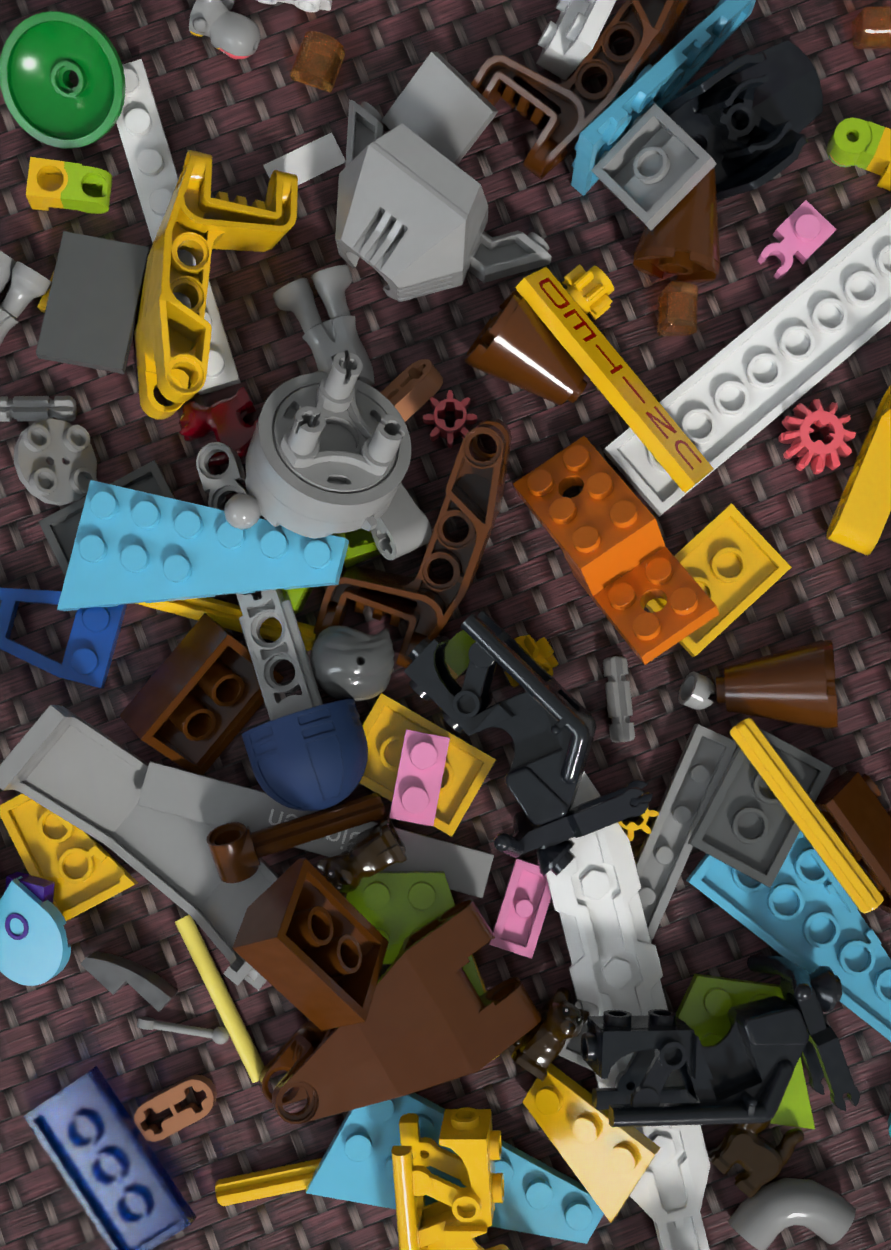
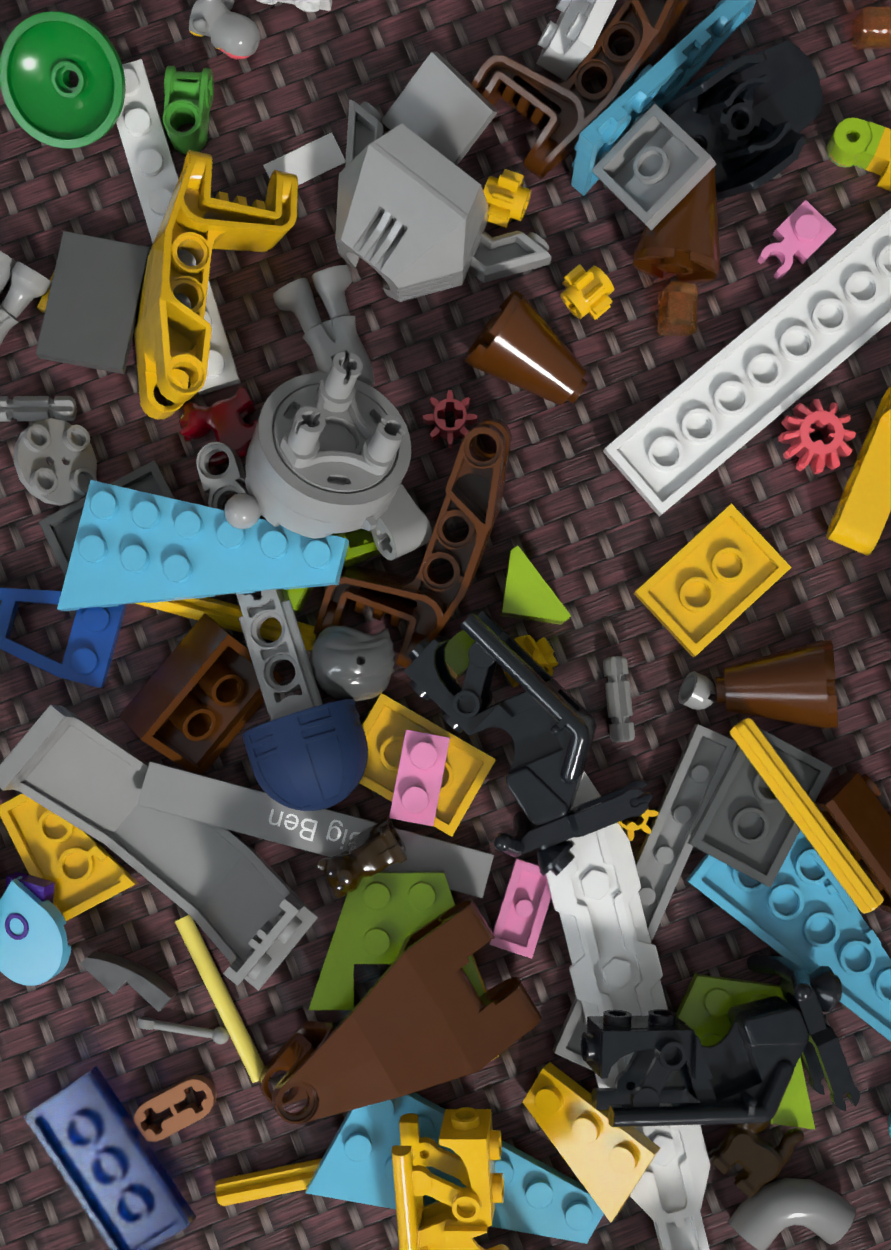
leg [26,157,113,214] -> none
reddish brown axle [206,793,385,883] -> none
reddish brown slope [232,858,389,1031] -> none
clear orange brick [290,31,345,93] -> none
nougat beam [380,359,443,422] -> none
dark brown animal [507,987,589,1081] -> none
orange bracket [513,436,719,665] -> none
yellow tile [515,266,714,493] -> none
none -> bright green piece [163,65,214,155]
none -> yellow gear [483,169,532,228]
none -> lime slope [501,545,571,625]

